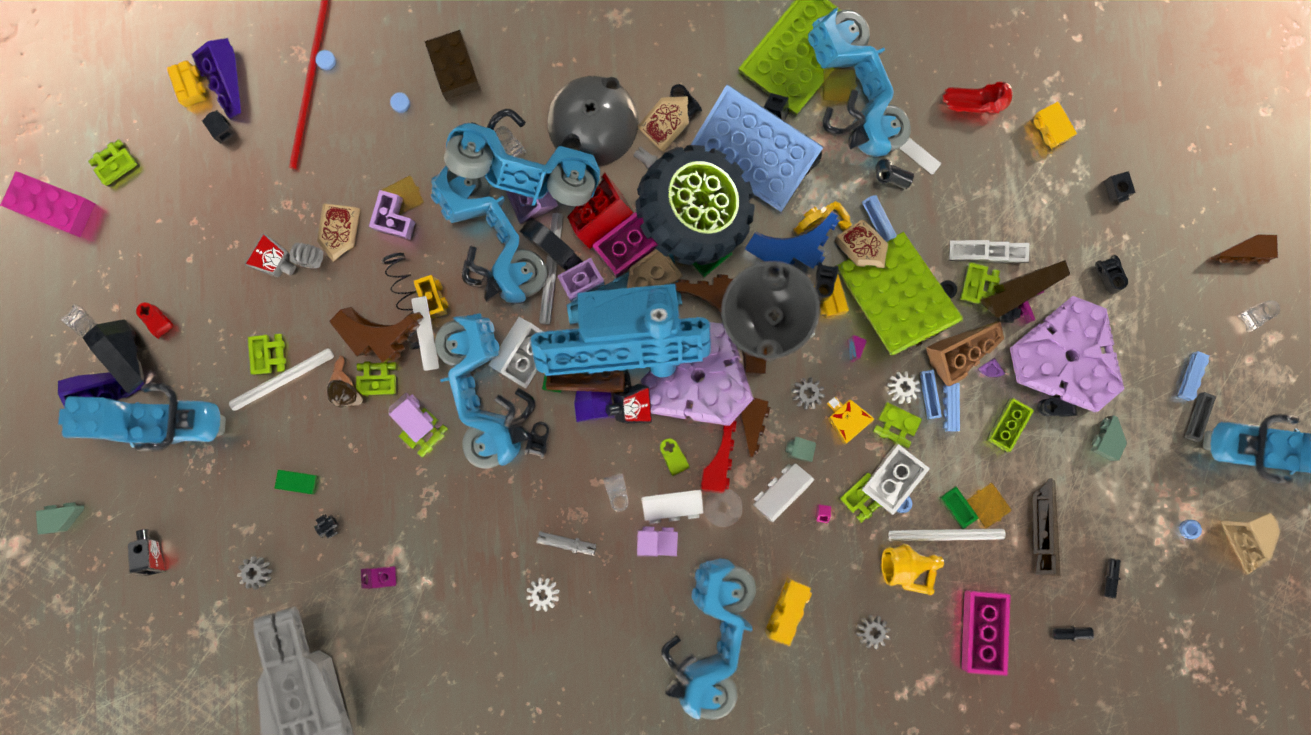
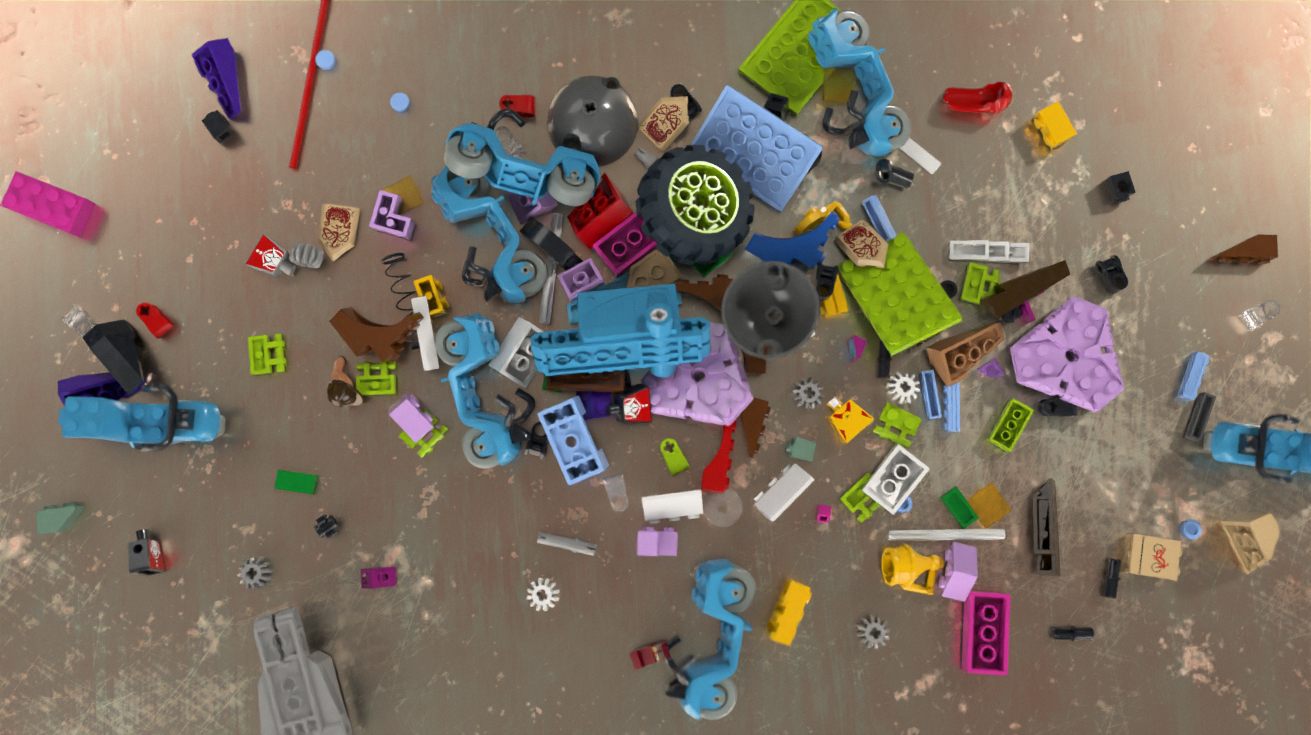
lime plate [88,139,138,186] -> none
yellow brick [167,60,206,107] -> none
white axle [229,348,334,411] -> none
dark brown brick [424,30,481,100] -> none
sand green slope [1091,415,1127,461] -> none
none -> red piece [499,94,536,118]
none -> light blue plate [537,395,609,485]
none -> dark red leg [629,641,671,670]
none -> black axle [877,340,892,378]
none -> lavender brick [939,542,978,602]
none -> tan panel [1122,533,1182,581]

